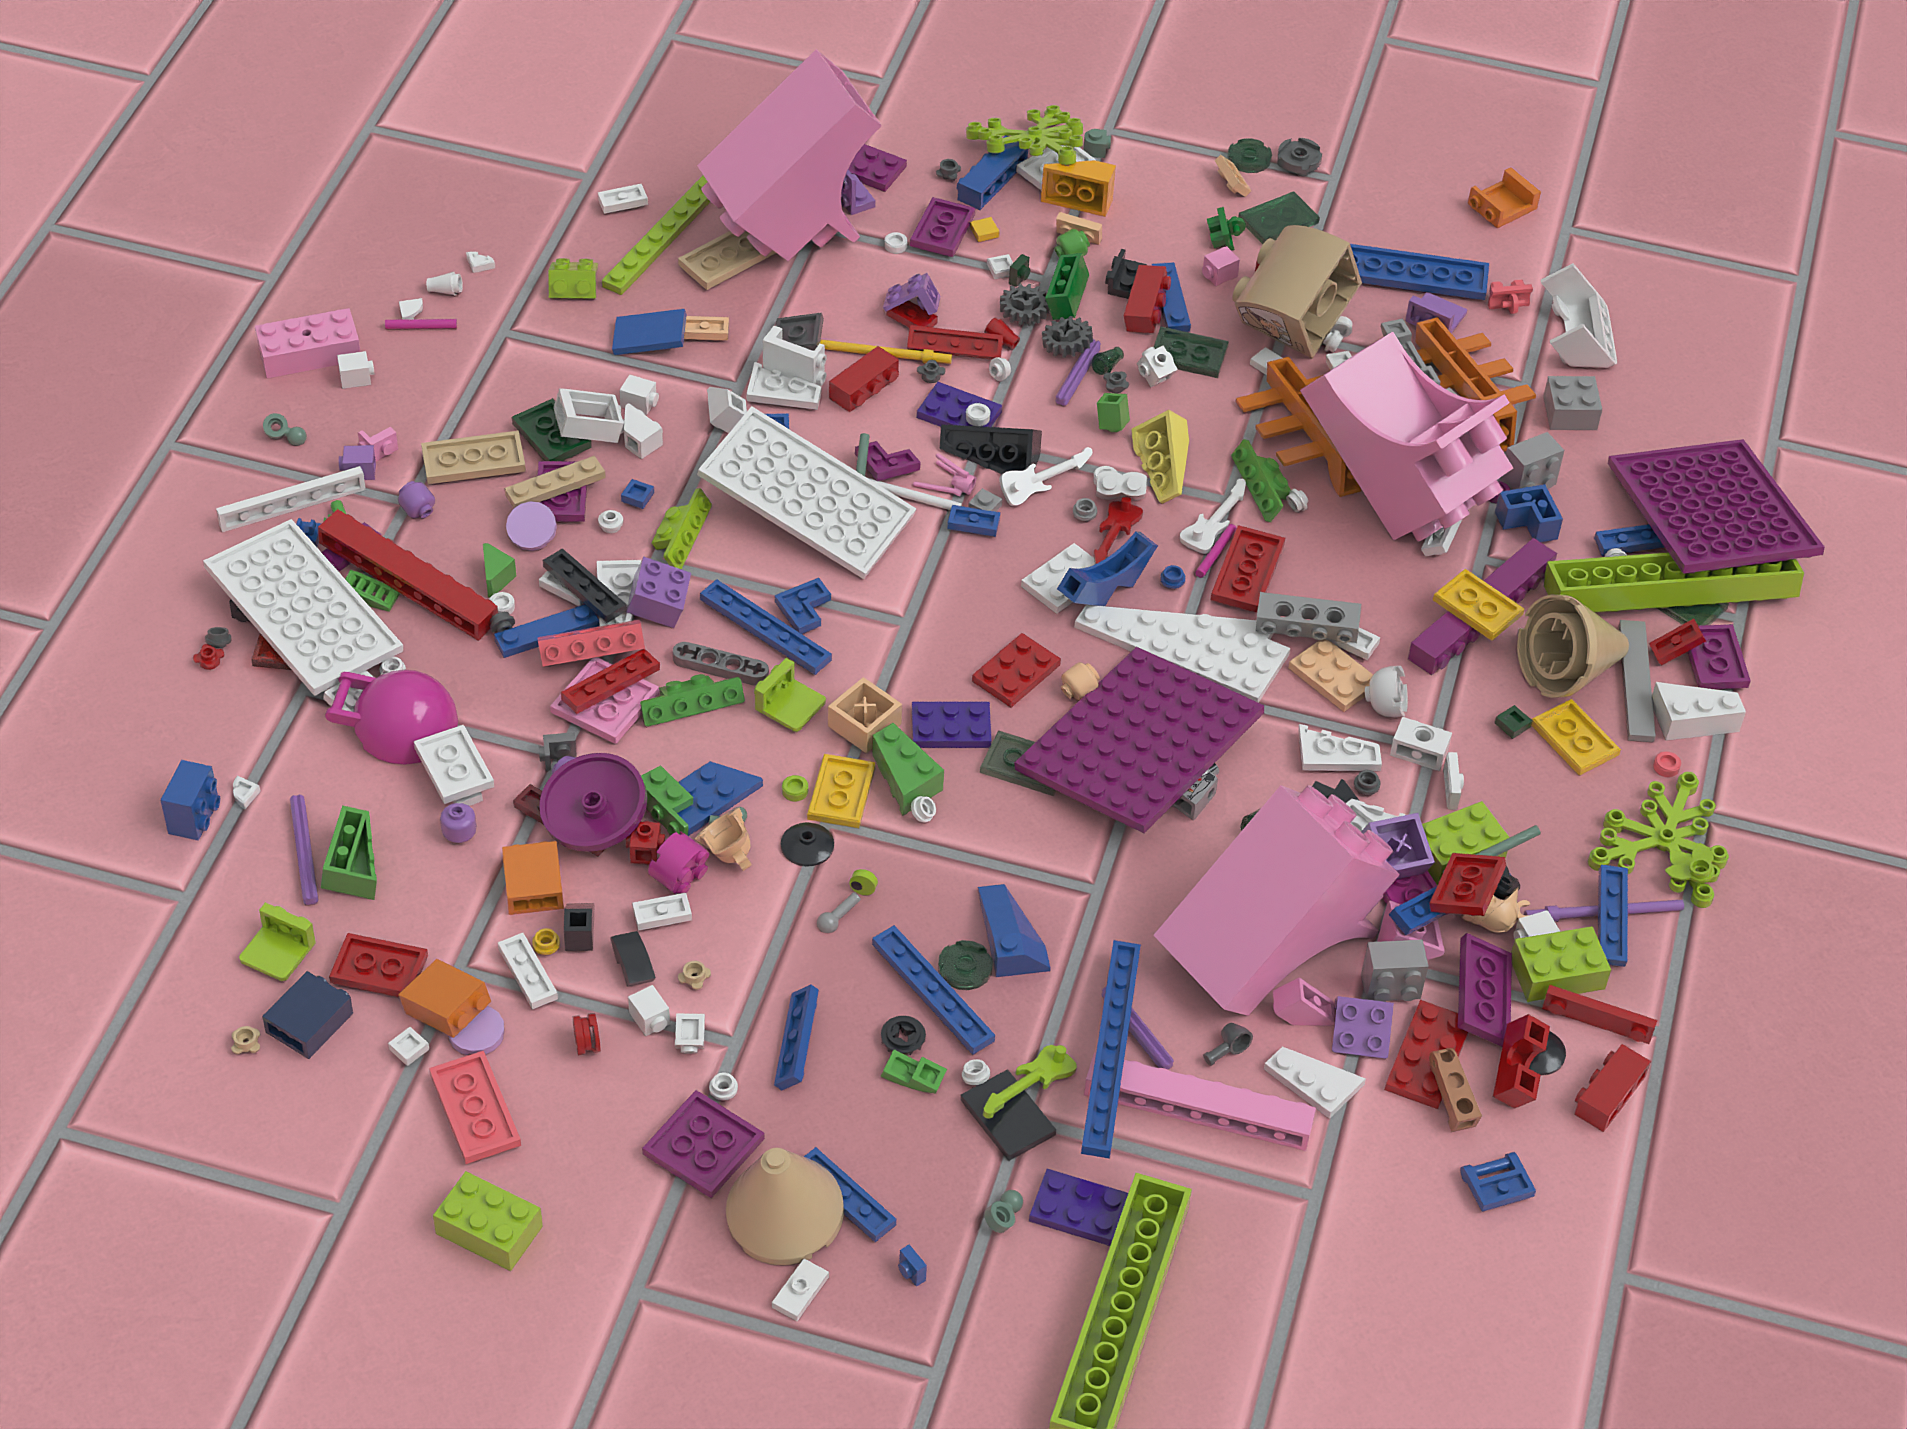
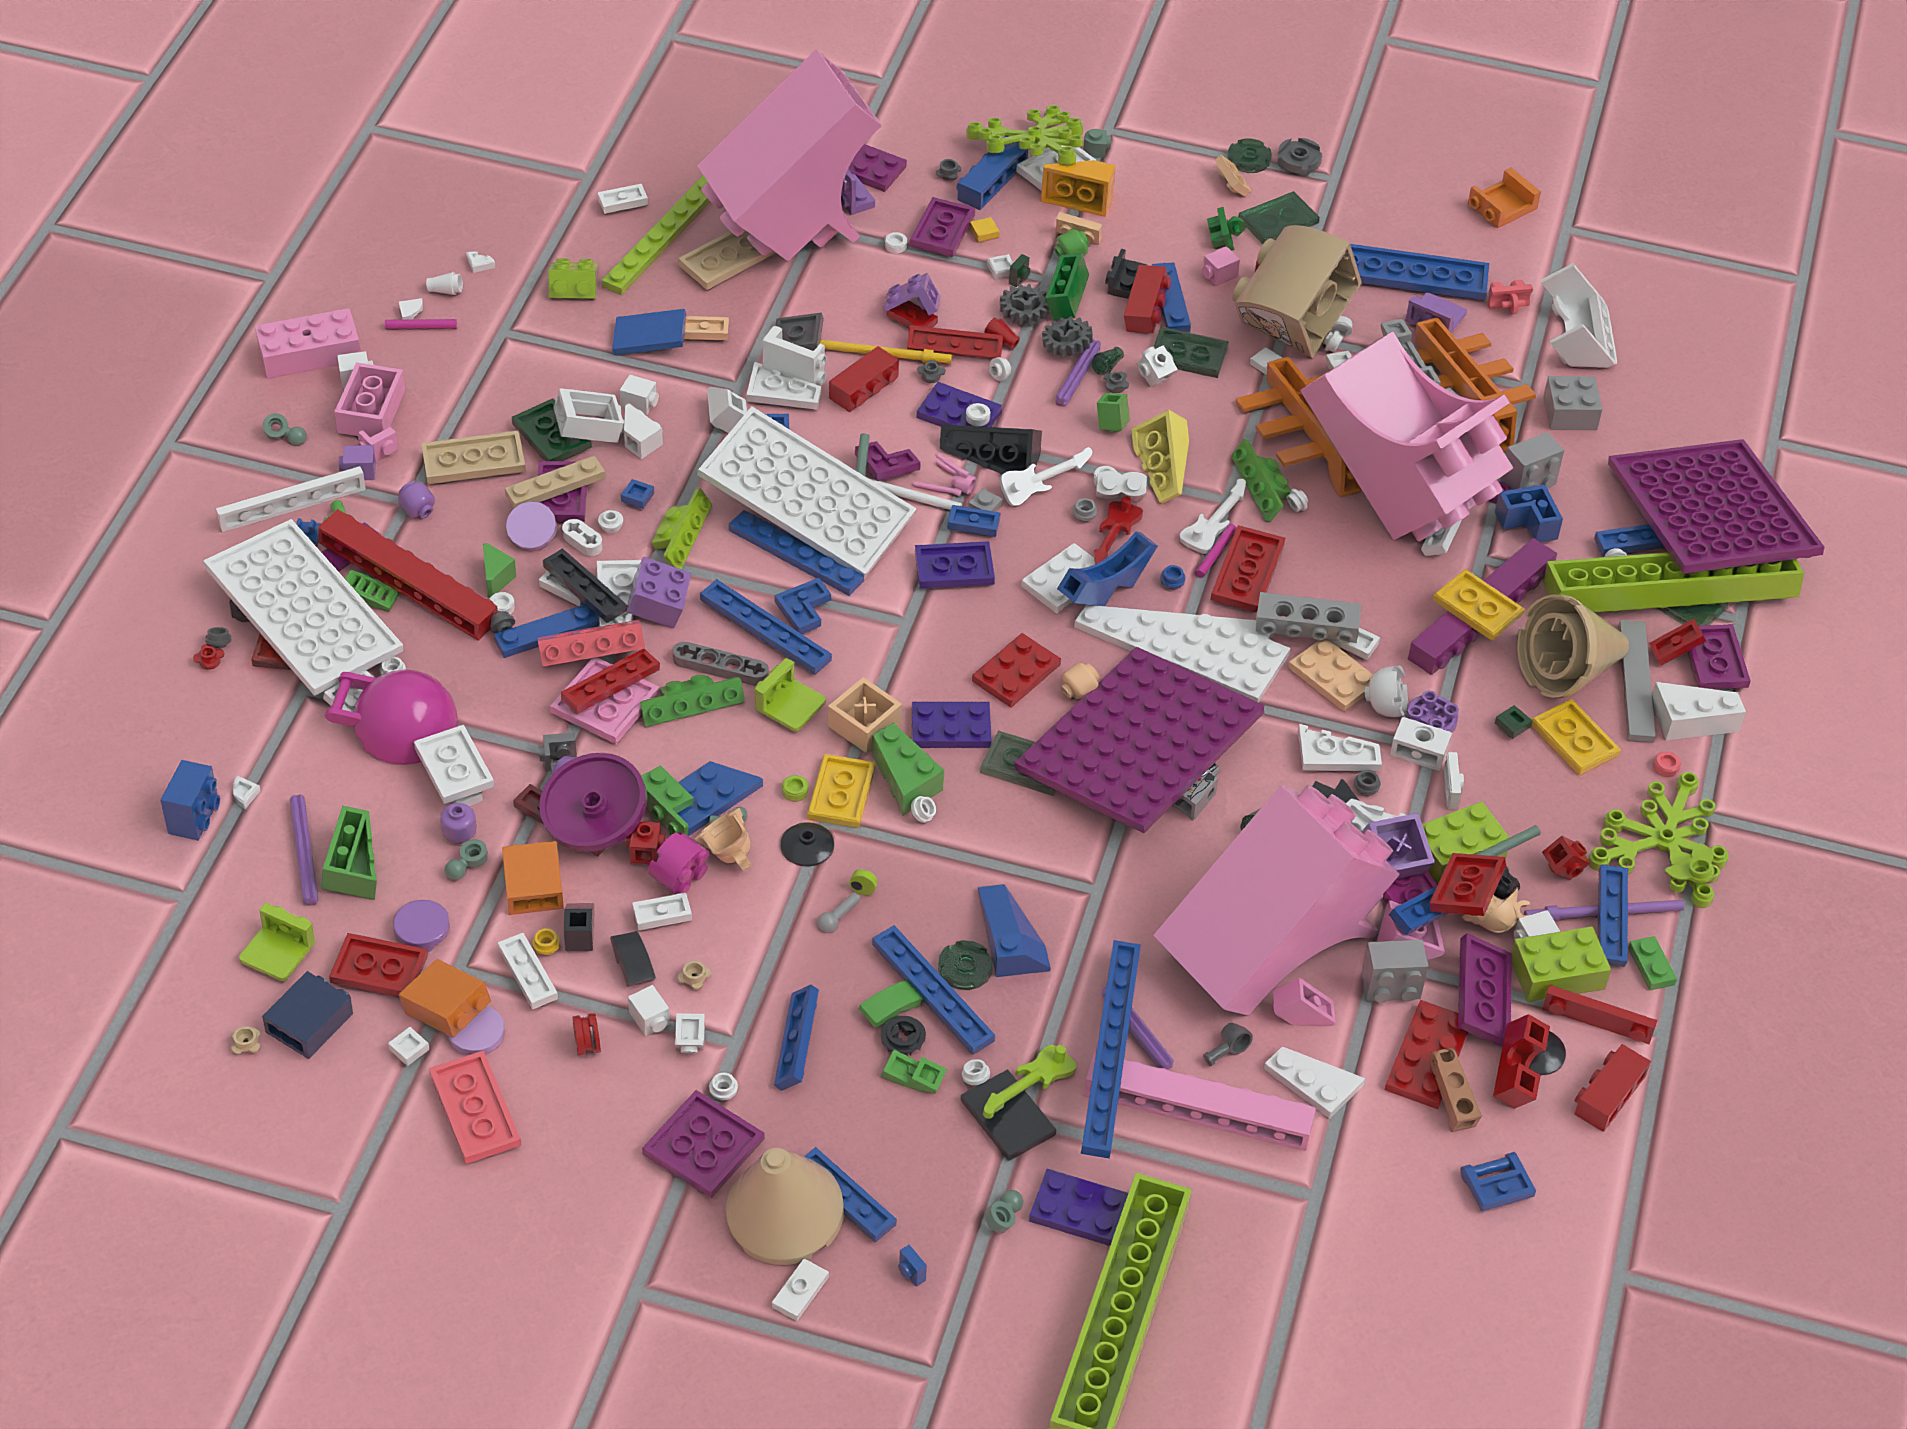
lime brick [433,1171,543,1271] -> none
medium lavender bracket [1332,996,1394,1059] -> none
none -> bright pink brick [334,362,406,437]
none -> medium lavender tile [393,900,450,952]
none -> sand green plate [444,839,488,881]
none -> white beam [562,519,603,556]
none -> blue plate [729,510,864,596]
none -> bright green slope [858,980,923,1027]
none -> dark purple plate [915,541,995,589]
none -> medium lavender tile [1406,690,1459,733]
none -> red brick [1542,836,1590,880]
none -> bright green plate [1628,936,1677,991]

